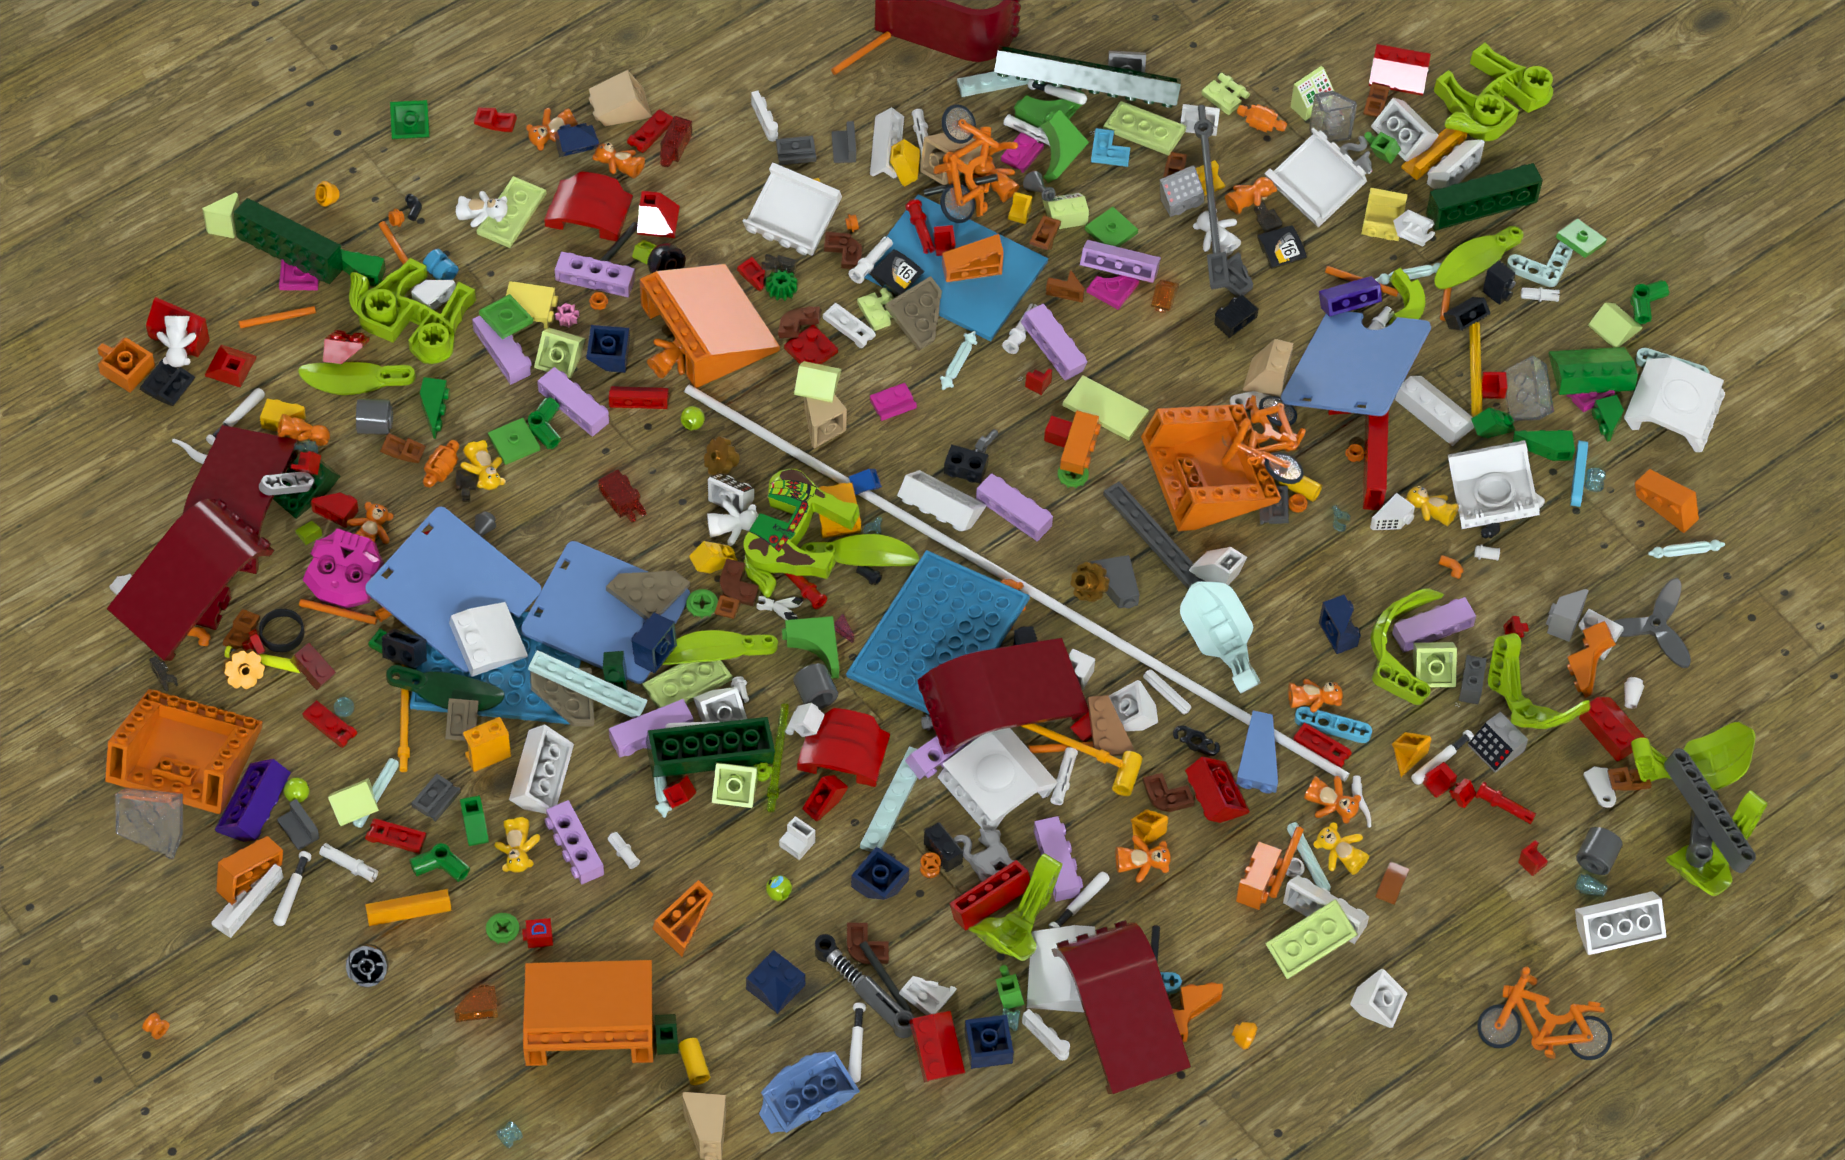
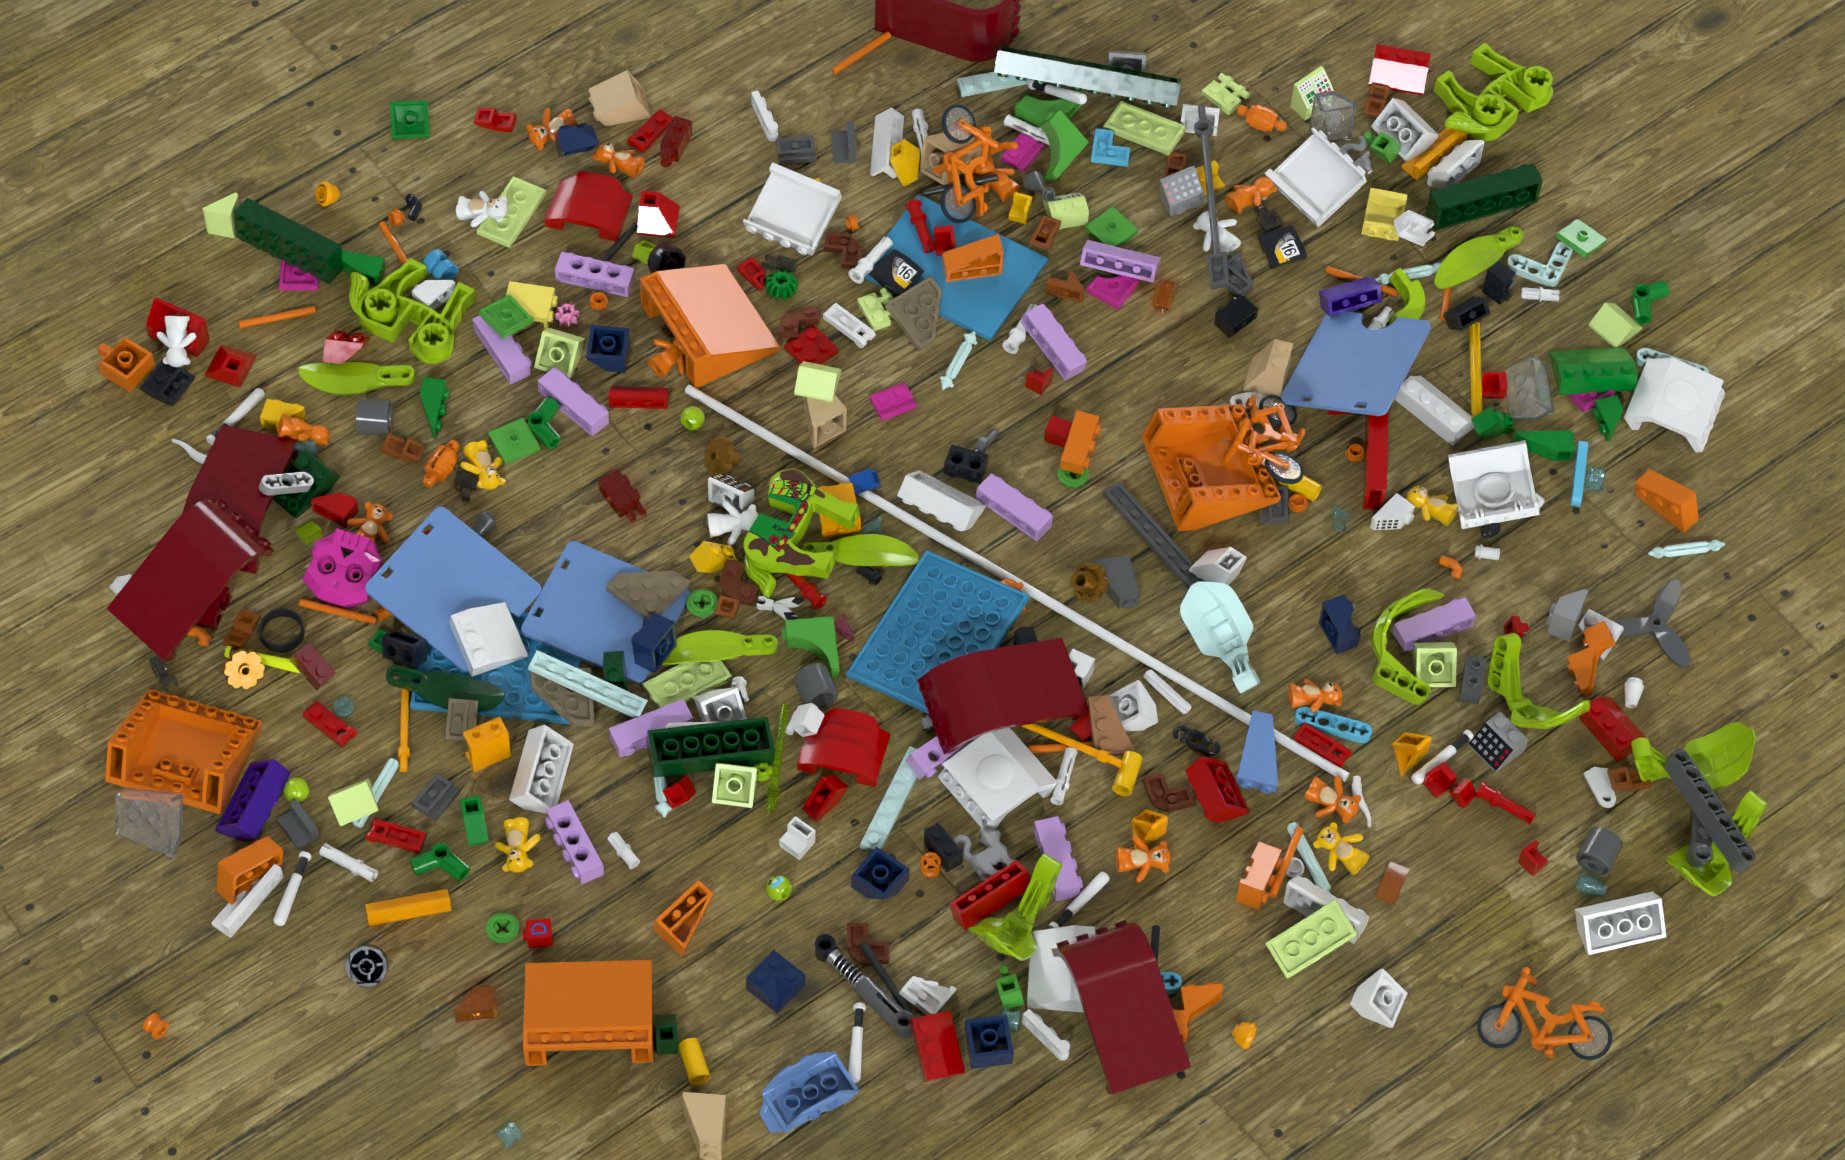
red tile [242,629,265,654] -> none
red panel [291,451,321,475] -> none
yellowish green tile [1063,375,1149,441] -> none

